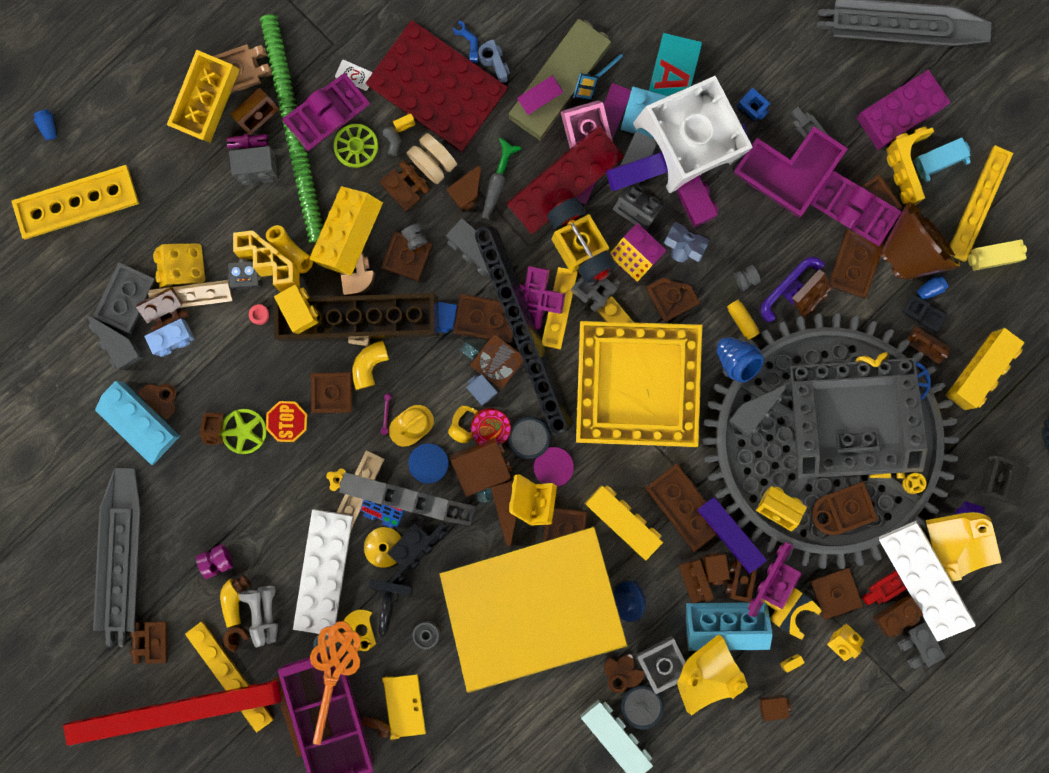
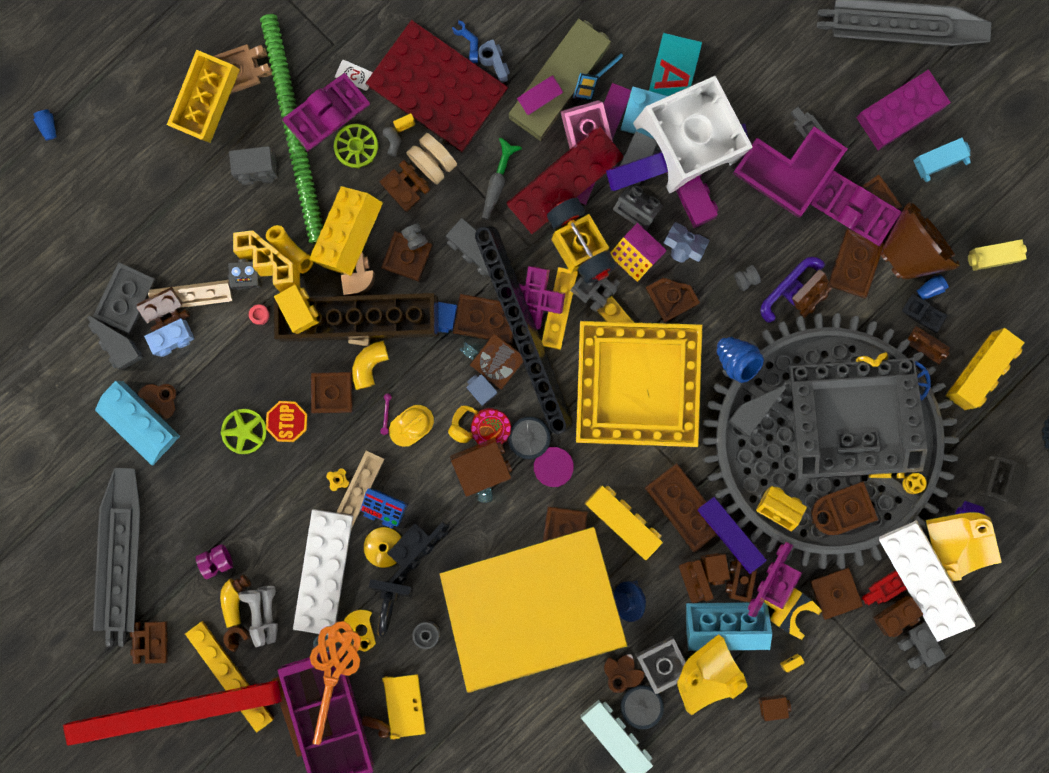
yellow plate [11,165,139,240] -> none
yellow bracket [153,244,205,288] -> none
reddish brown bracket [199,413,225,445] -> none
magenta pin [226,134,269,149] -> none
reddish brown brick [230,88,279,136] -> none
dark grey arch [339,472,476,526] -> none
blue tile [408,443,449,484] -> none
reddish brown slope [446,165,481,212] -> none
reddish brown slope [491,481,516,546] -> none
yellow bracket [509,474,557,525] -> none
yellow piece [727,299,760,340] -> none
blue brick [737,88,770,122] -> none
yellow brick [827,623,864,661] -> none
yellow bracket [886,127,934,205] -> none
yellow tile [950,145,1013,262] -> none

